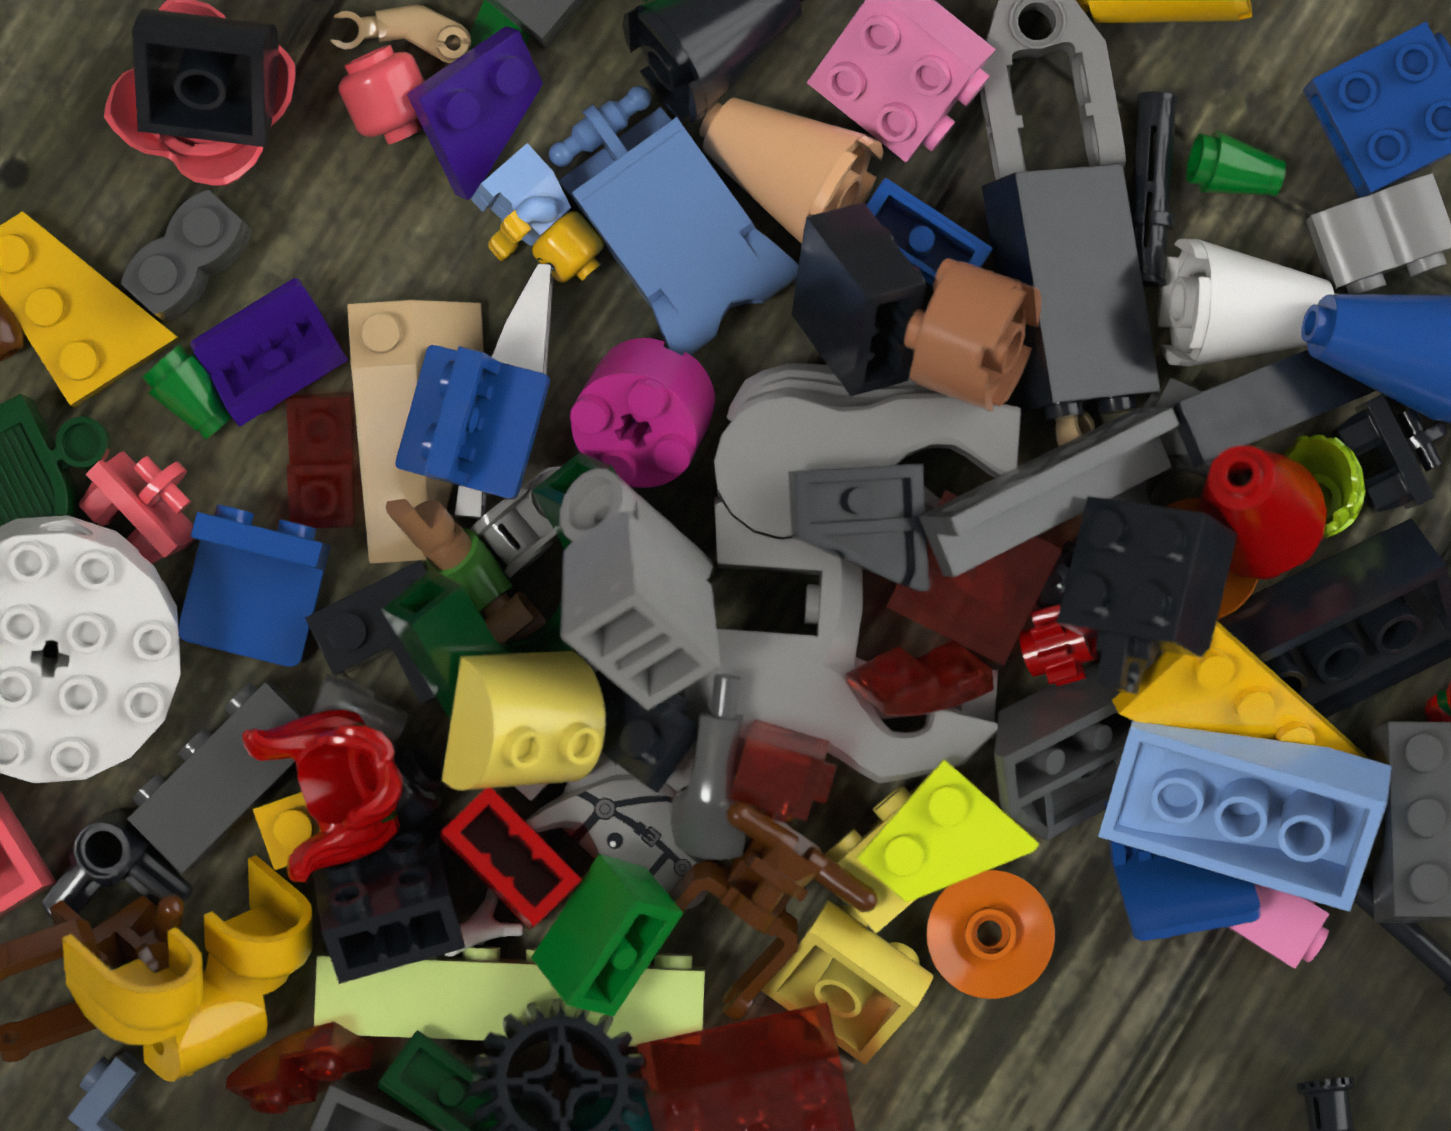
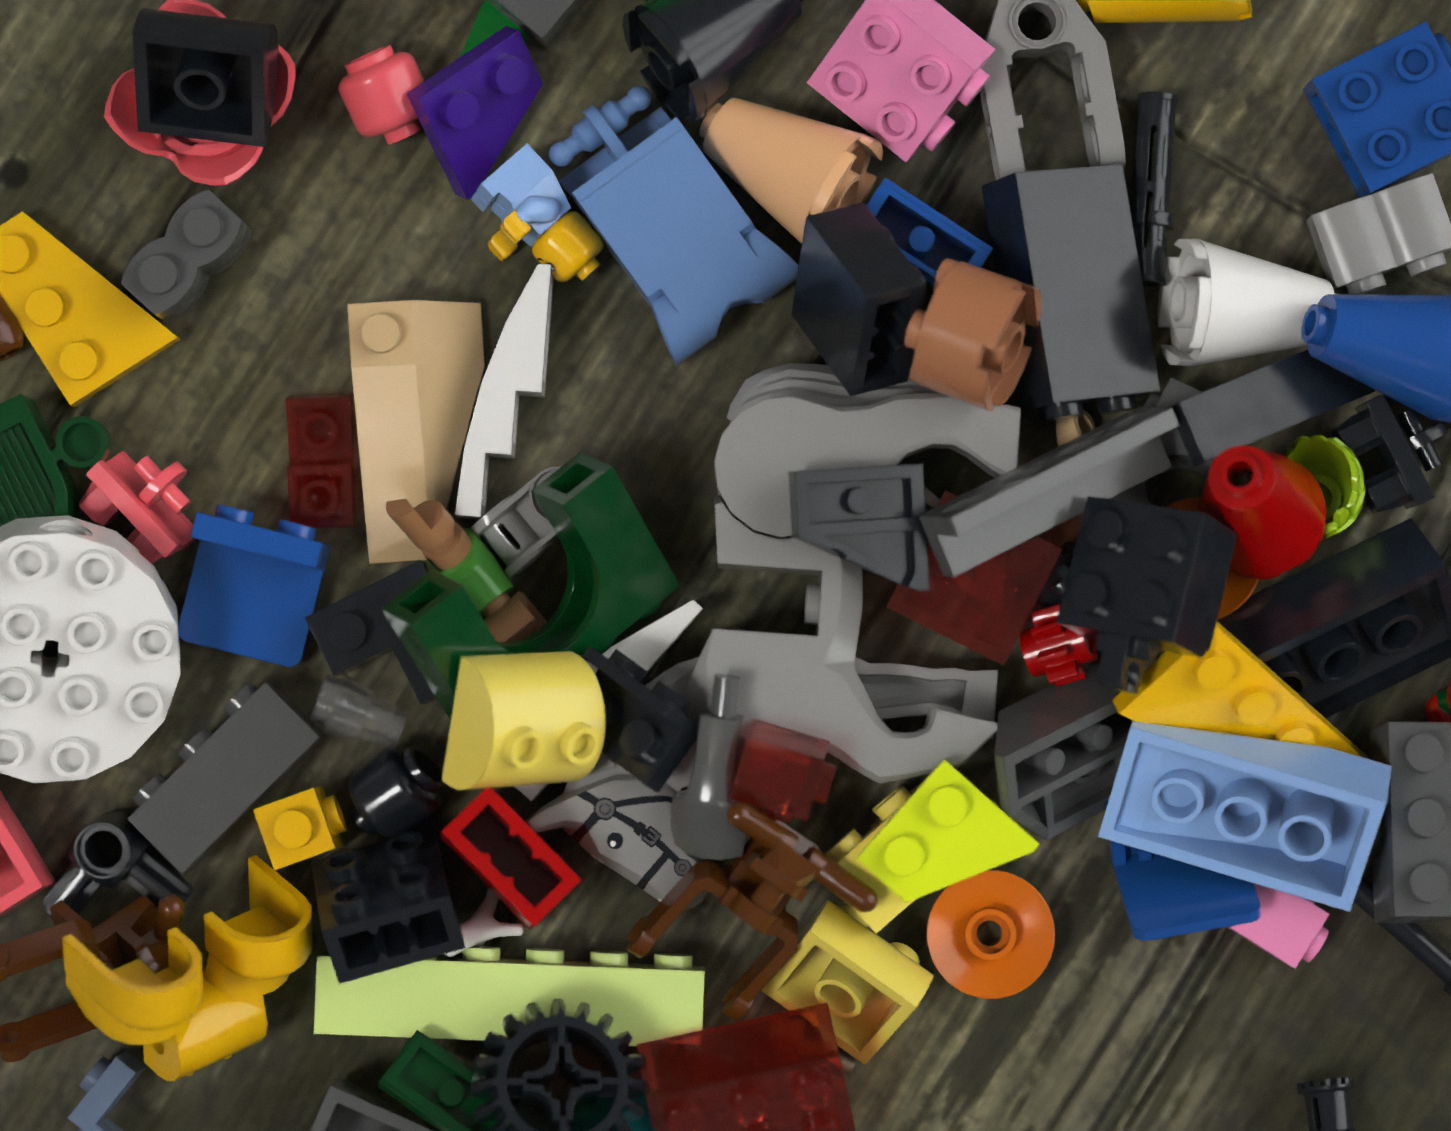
green cone [142,344,232,440] -> none
dark purple bracket [190,278,348,427] -> none
clear red slope [225,1022,373,1114] -> none
red hair [242,710,403,882] -> none
tan arm [330,4,471,63] -> none
blue bracket [395,345,550,500] -> none
green brick [531,854,683,1017] -> none
light grey piece [560,468,721,710] -> none
dark pink brick [570,338,715,488] -> none
clear red slope [846,640,994,716] -> none
green cone [1186,131,1286,197] -> none

